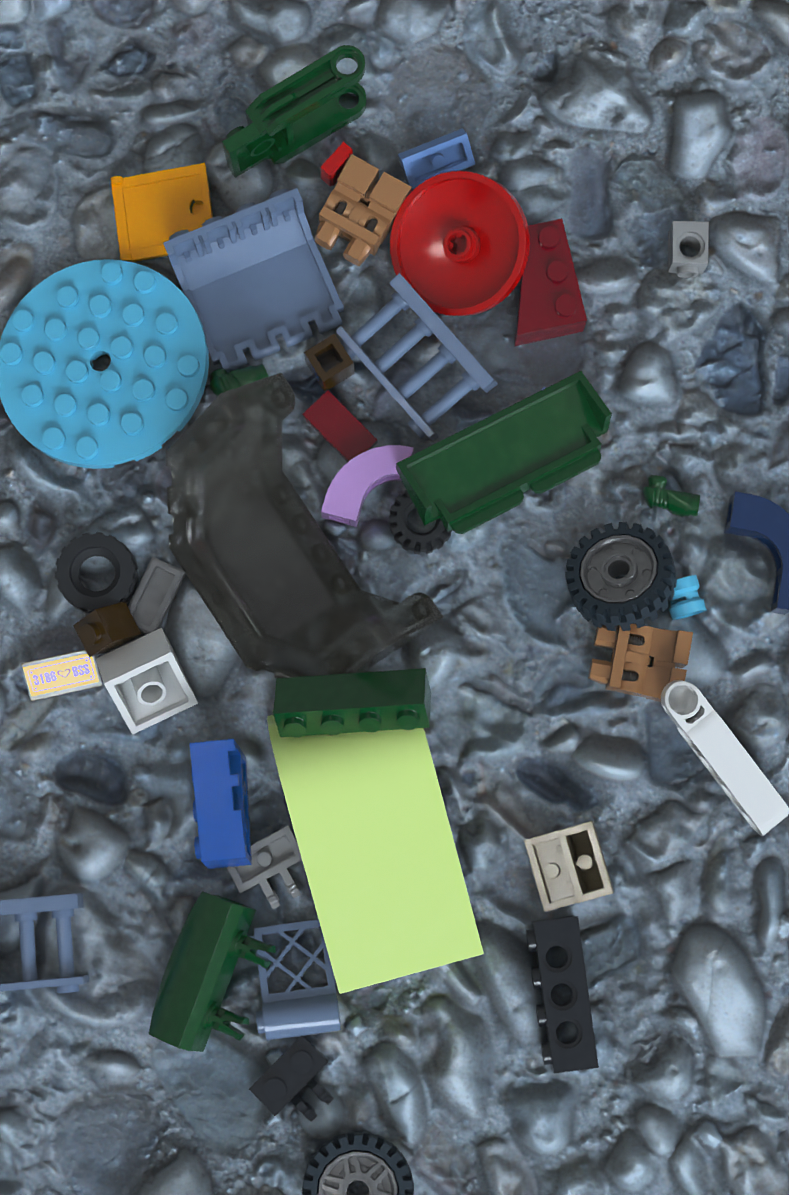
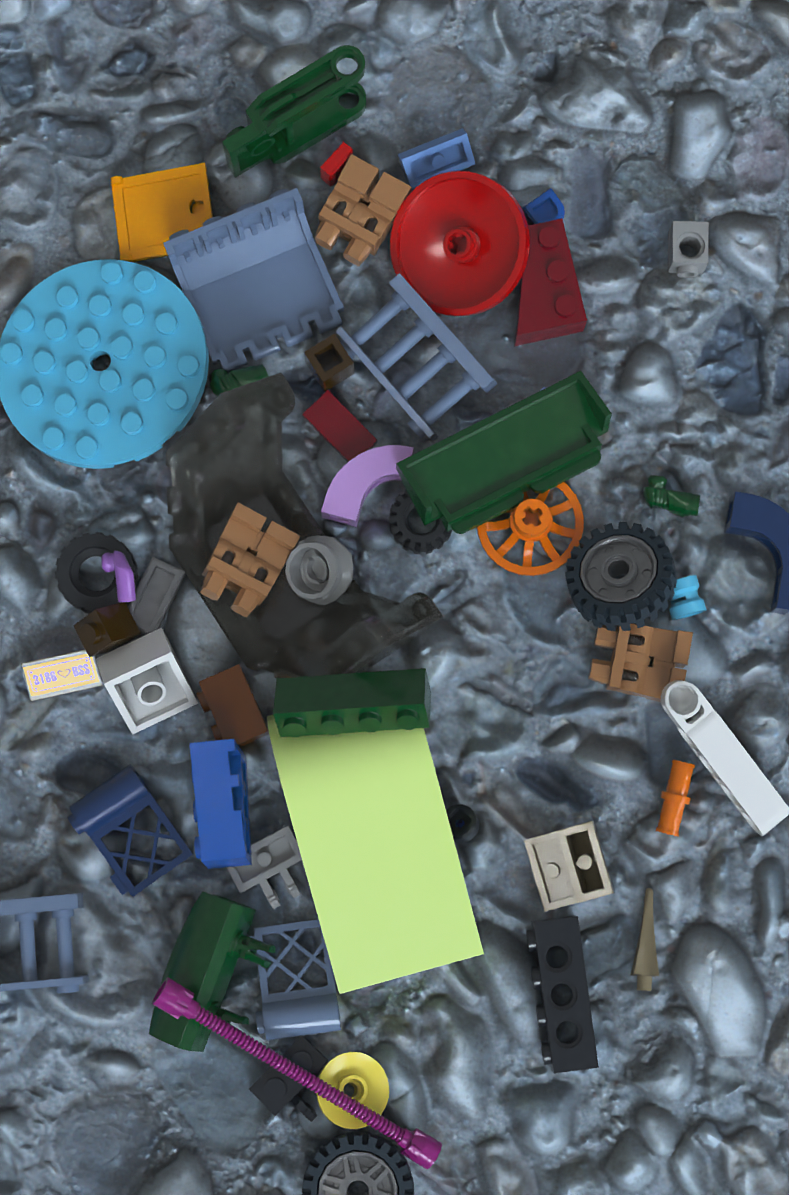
none -> dark blue piece [67,764,193,897]
none -> medium lavender arm [101,550,136,602]
none -> magenta hose [152,977,442,1169]
none -> reddish brown piece [196,664,269,747]
none -> medium nougat hips [200,503,301,617]
none -> light grey hat [285,535,353,605]
none -> light yellow dish [316,1052,389,1129]
none -> black tile [446,804,479,843]
none -> orange wheel [477,482,584,576]
none -> blue tile [522,188,565,225]
none -> dark tan piece [630,888,659,991]
none -> orange pin [655,759,695,836]

